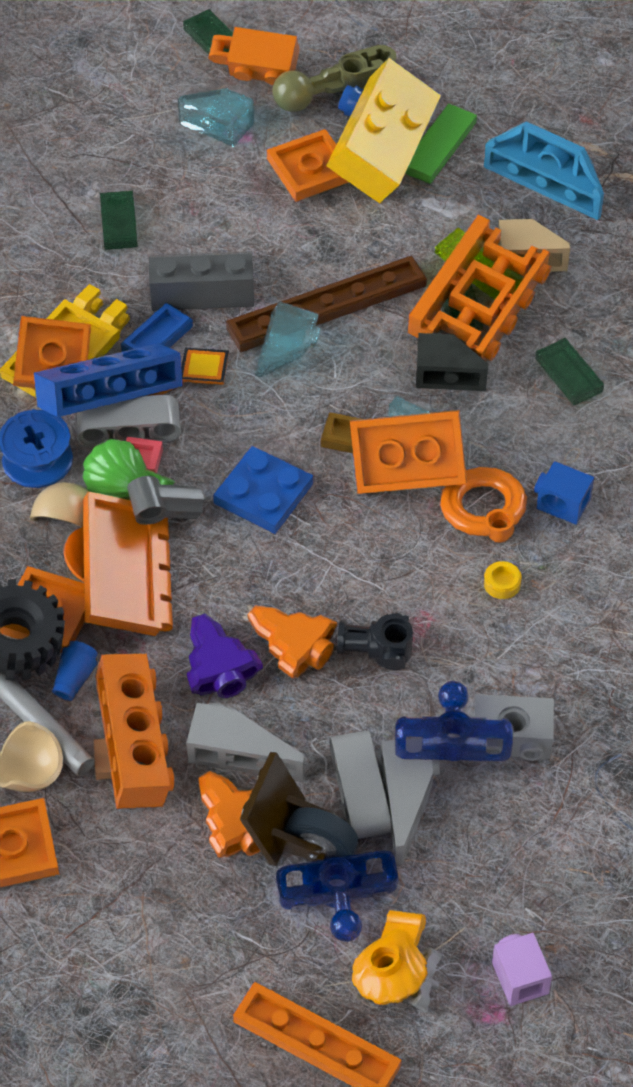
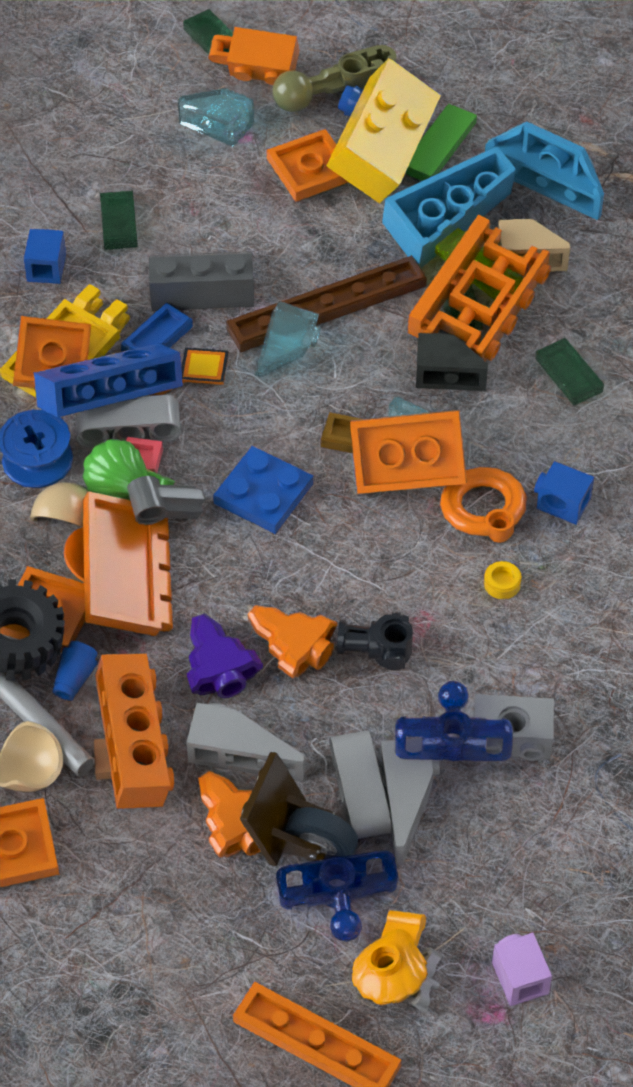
none -> blue brick [24,229,66,284]
none -> dark azure wedge [382,146,516,268]

